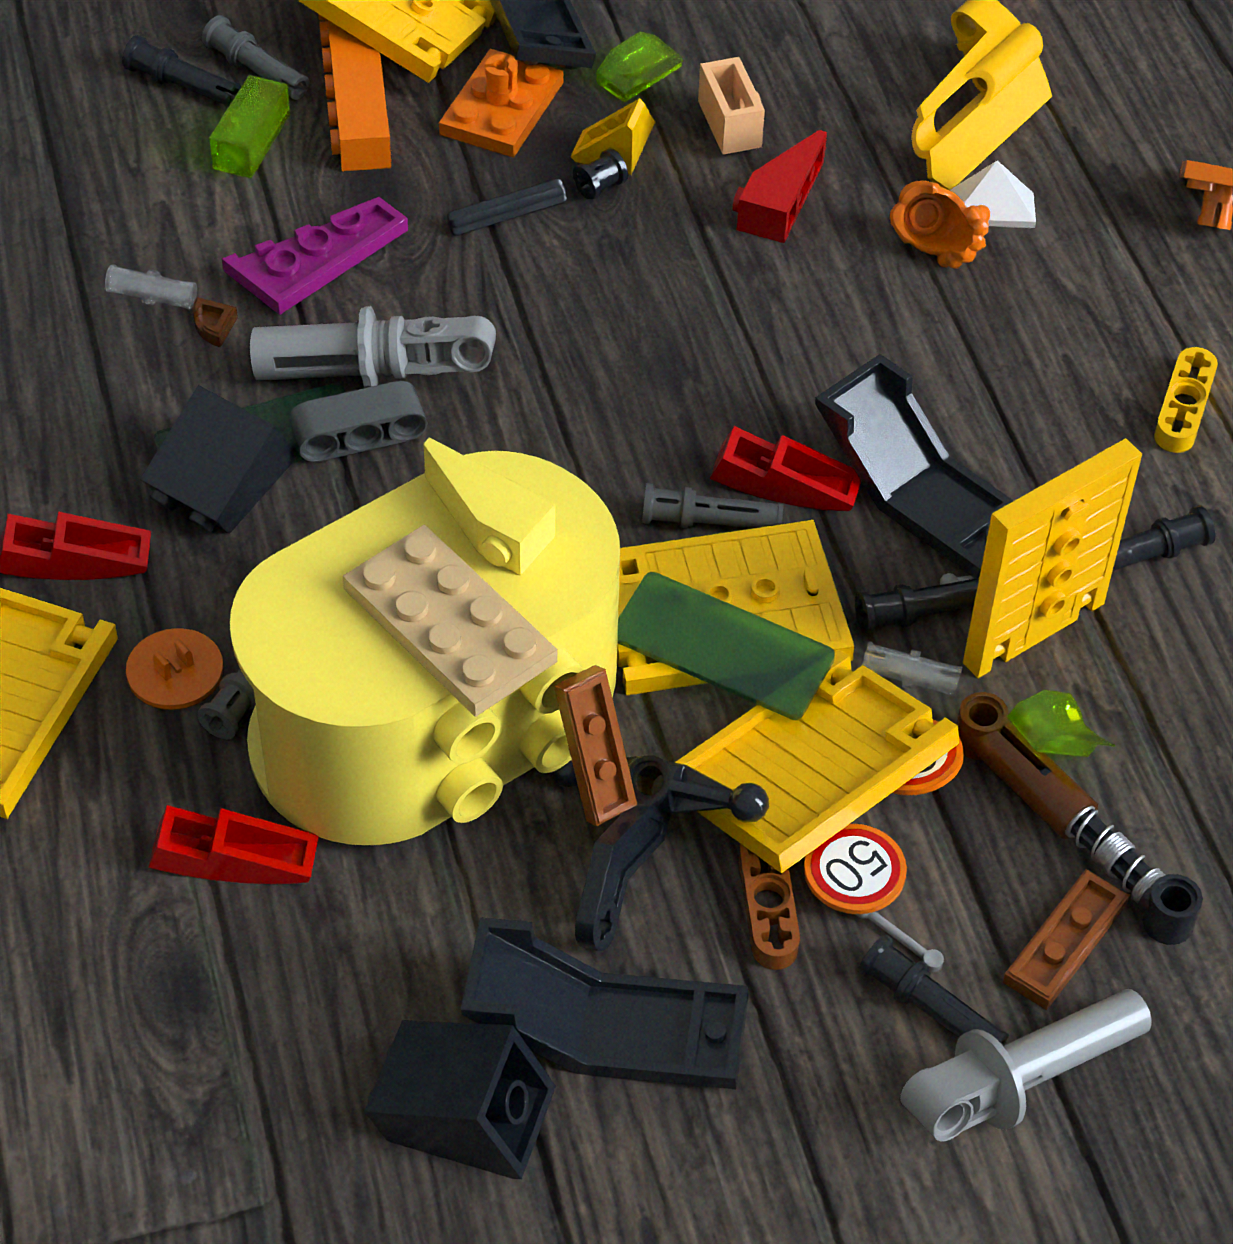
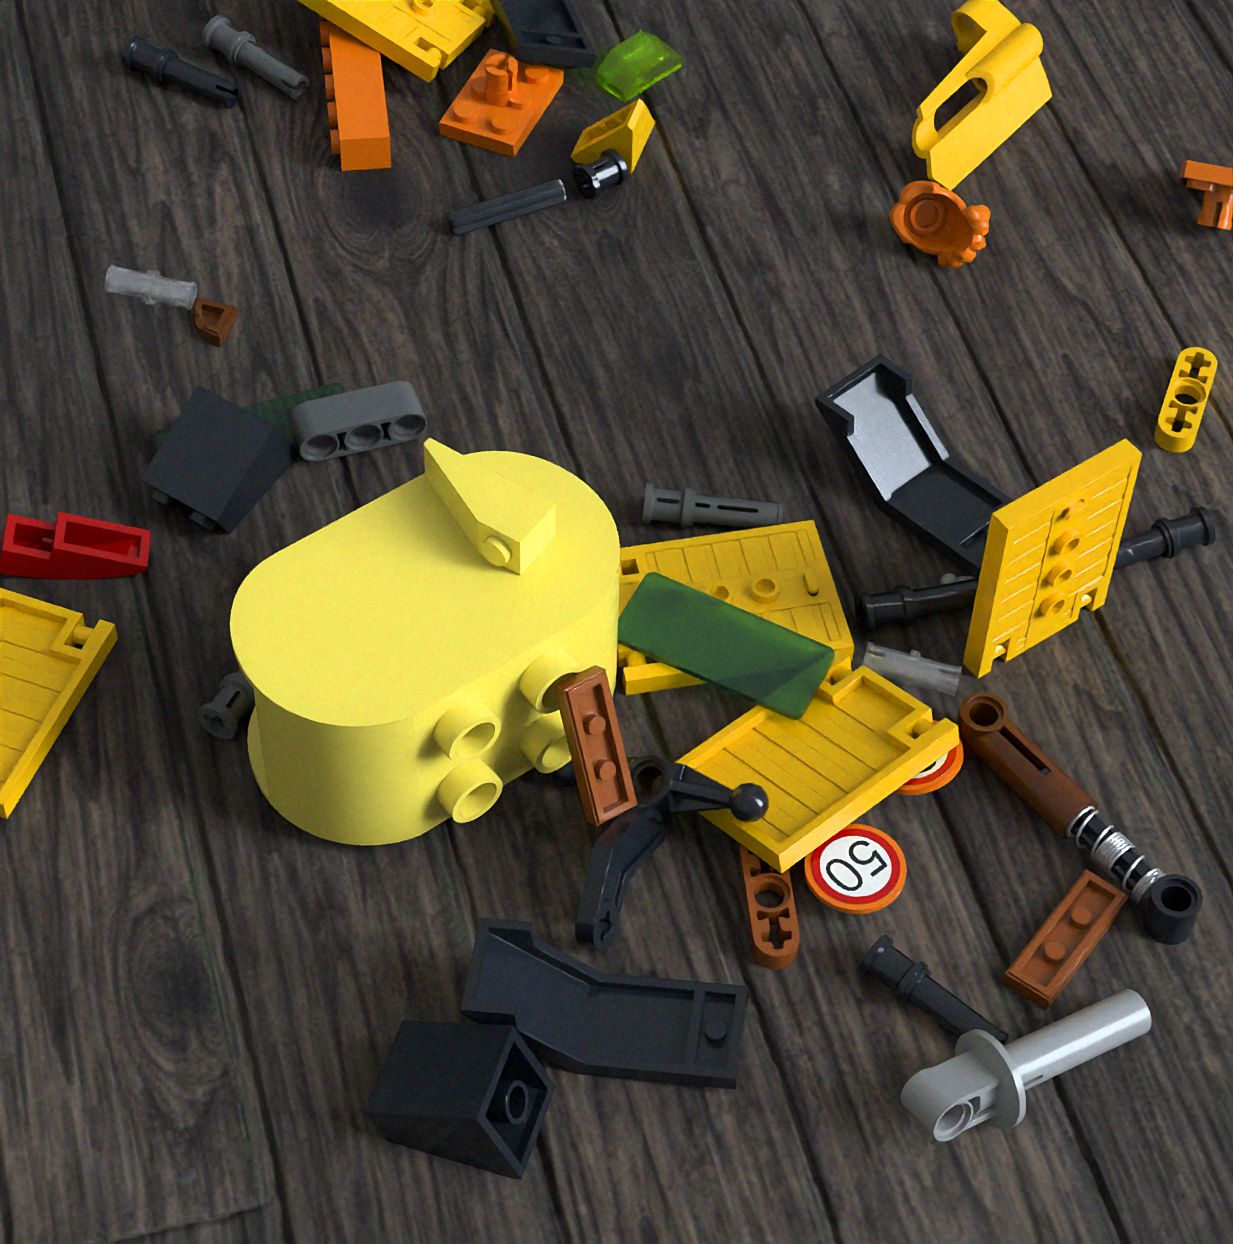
orange piece [126,628,223,710] -> none
red slope [148,805,319,884] -> none
clear neon green brick [209,75,290,179] -> none
magenta wing [222,197,408,315] -> none
light grey piece [250,306,496,388] -> none
tan plate [343,524,558,717] -> none
light nougat brick [698,57,765,155] -> none
red slope [710,426,861,511] -> none
red slope [732,130,827,243] -> none
light grey hinge [856,912,944,973] -> none
white slope [950,161,1036,228] -> none
clear neon green slope [1007,690,1115,757] -> none

